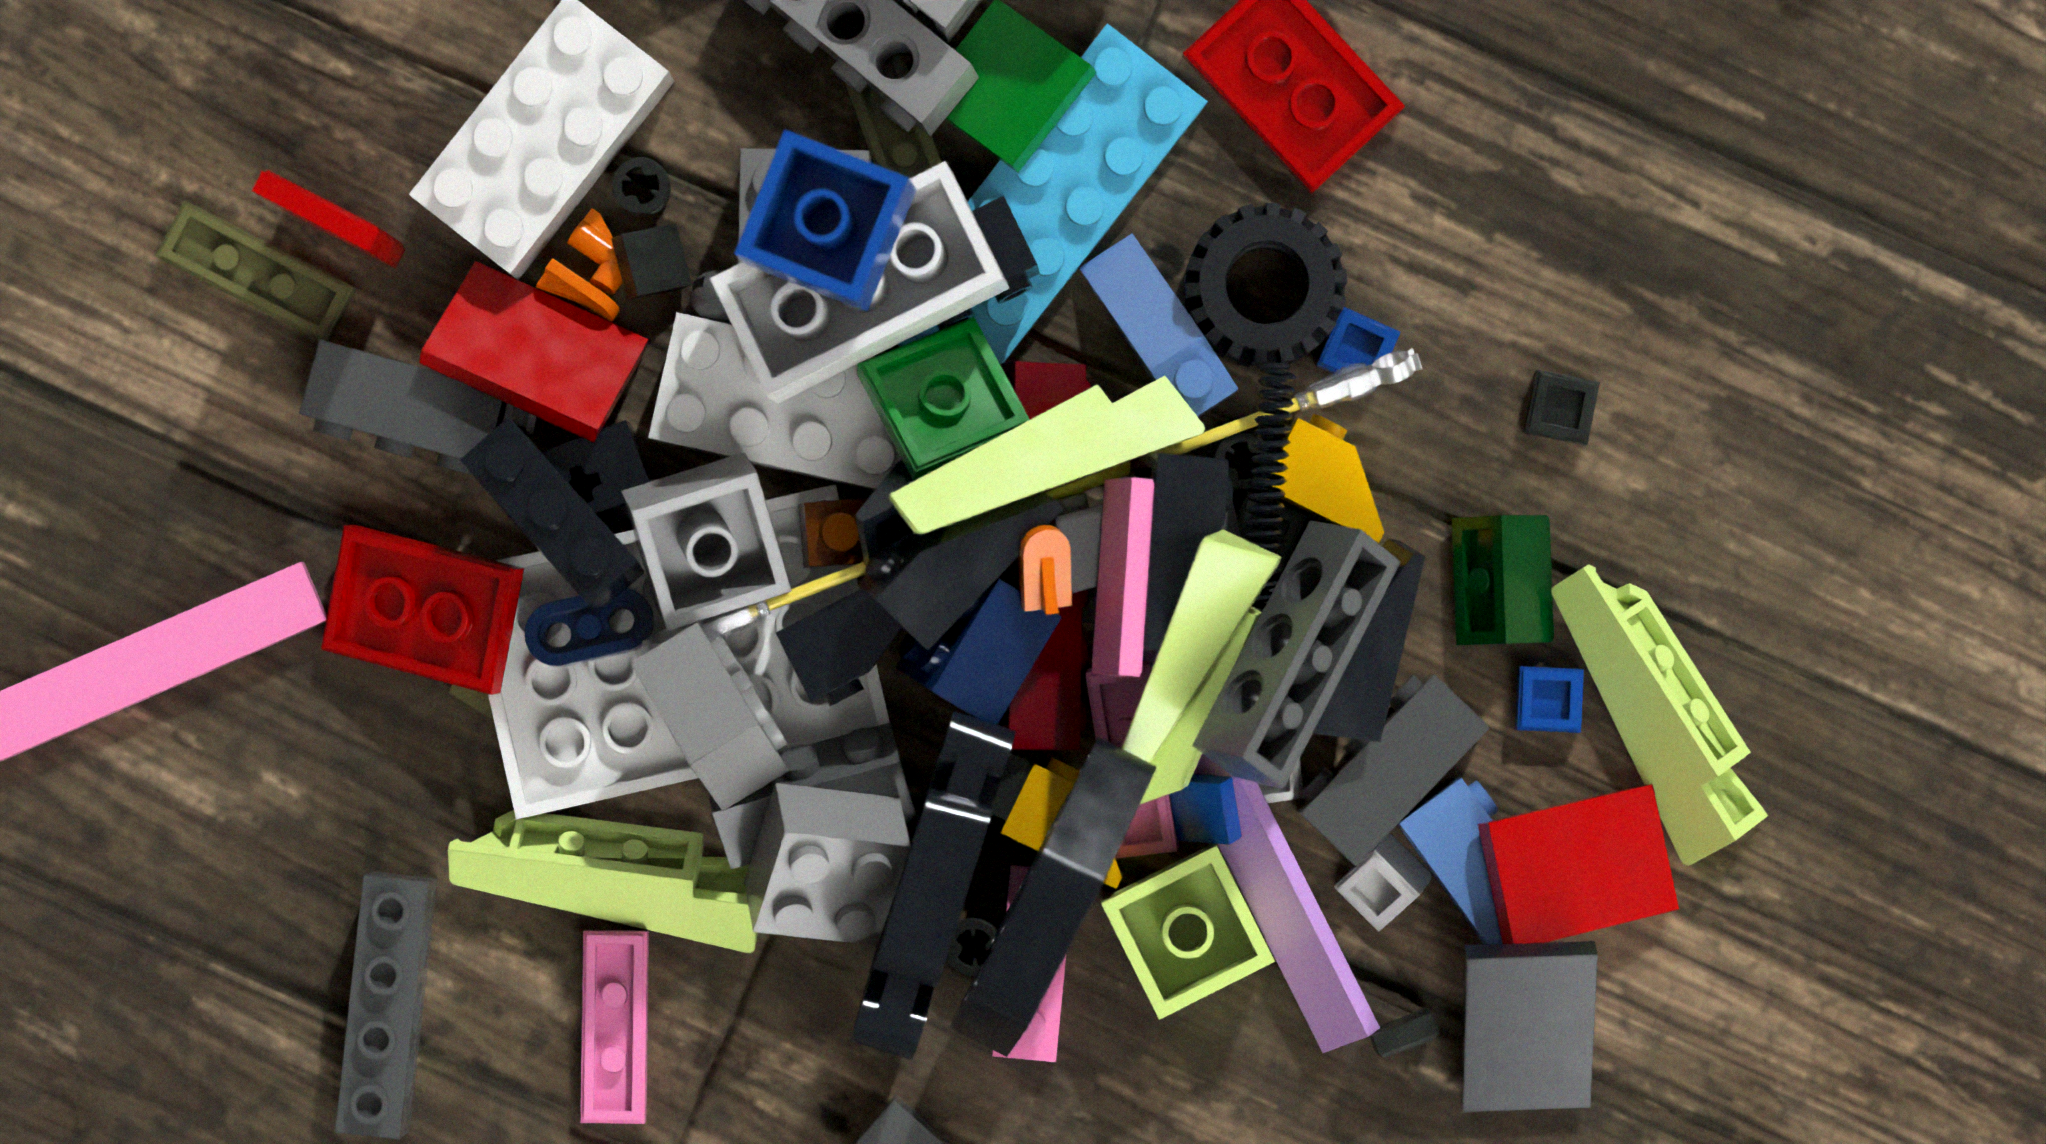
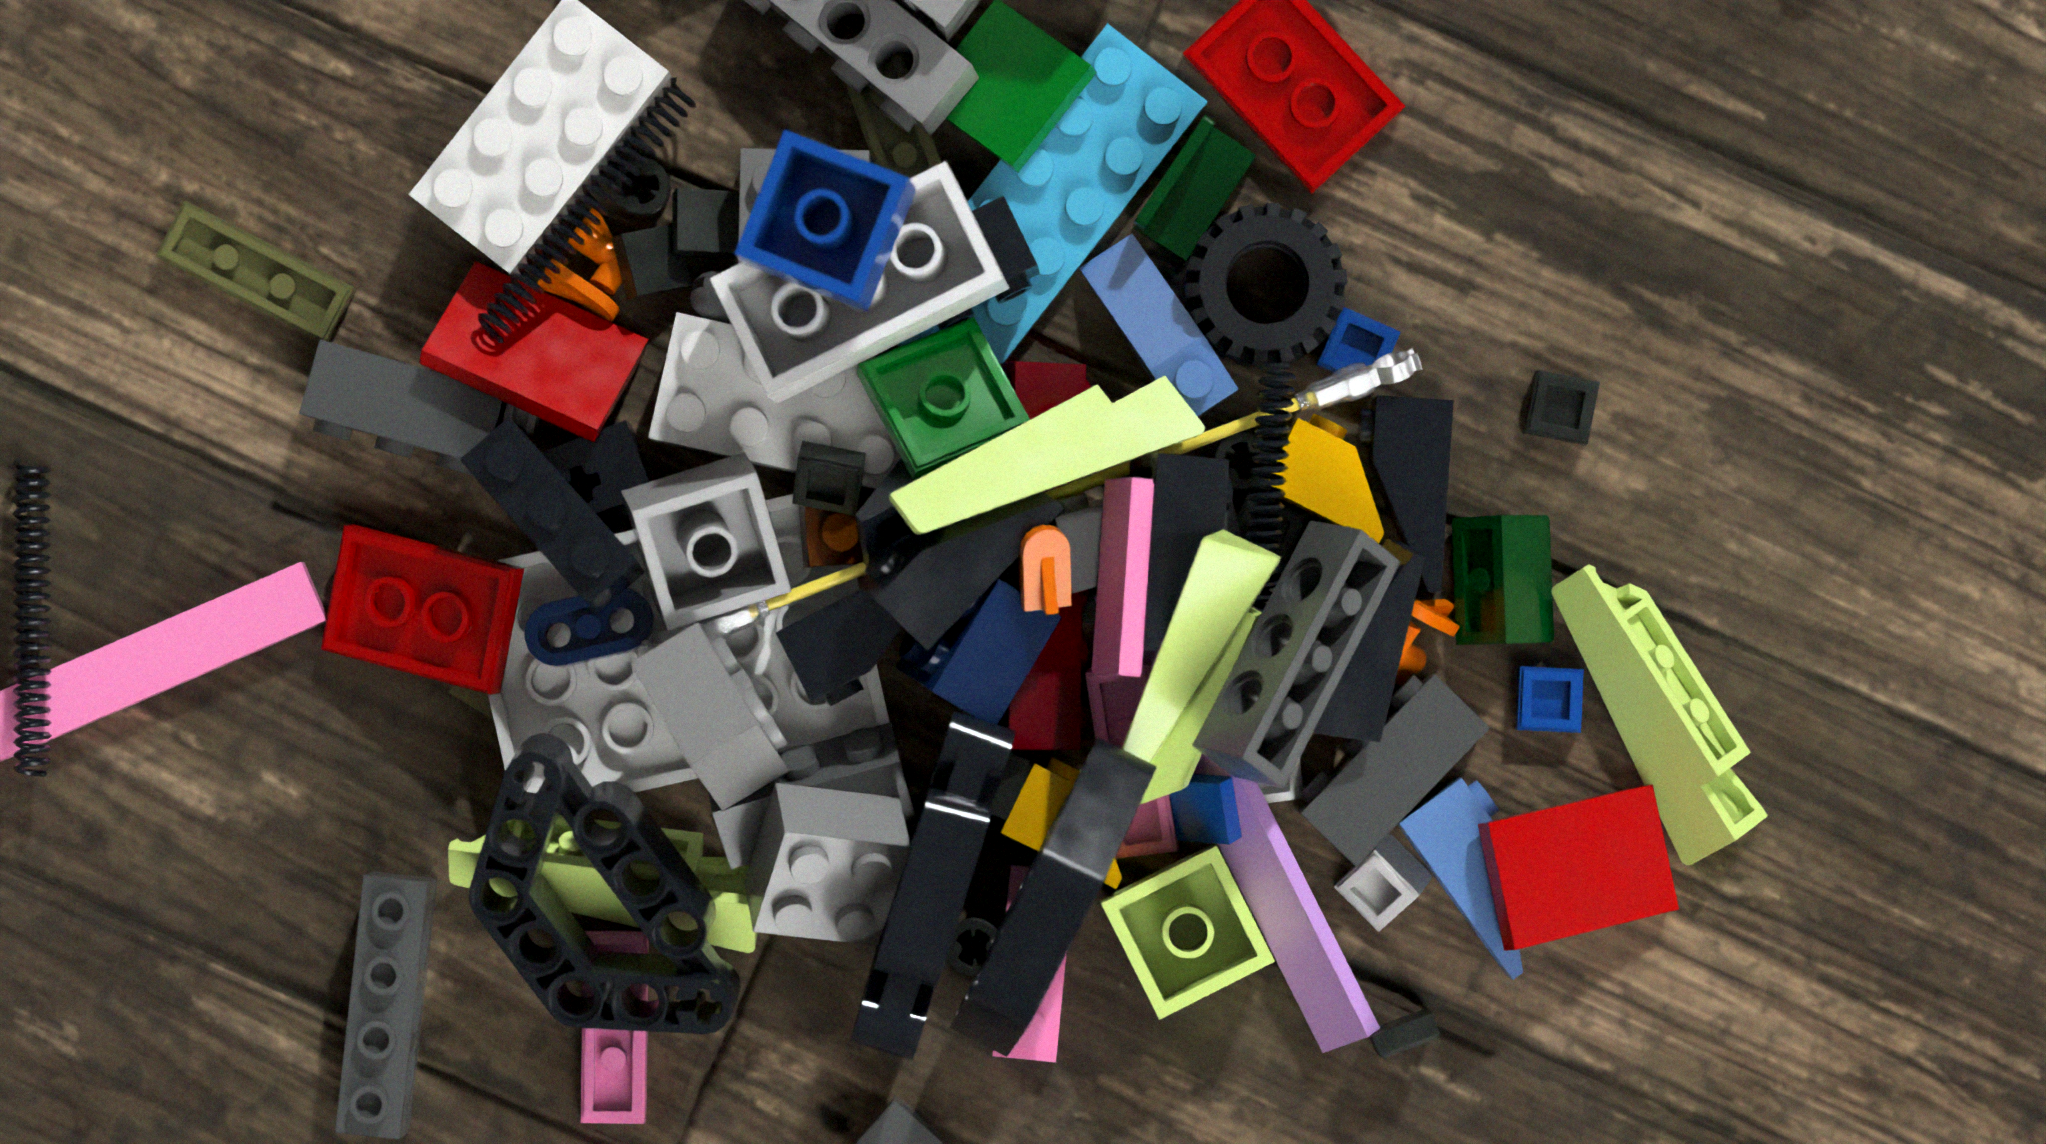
red tile [251,170,406,269] -> none
tile [1461,941,1598,1112] -> none
none -> black piece [12,457,52,777]
none -> black piece [468,733,741,1034]
none -> black piece [478,77,696,343]
none -> pearl dark grey tile [672,188,740,259]
none -> pearl dark grey tile [792,441,866,516]
none -> dark green panel [1133,115,1256,263]
none -> black slope [1358,395,1454,594]
none -> orange piece [1395,598,1460,686]

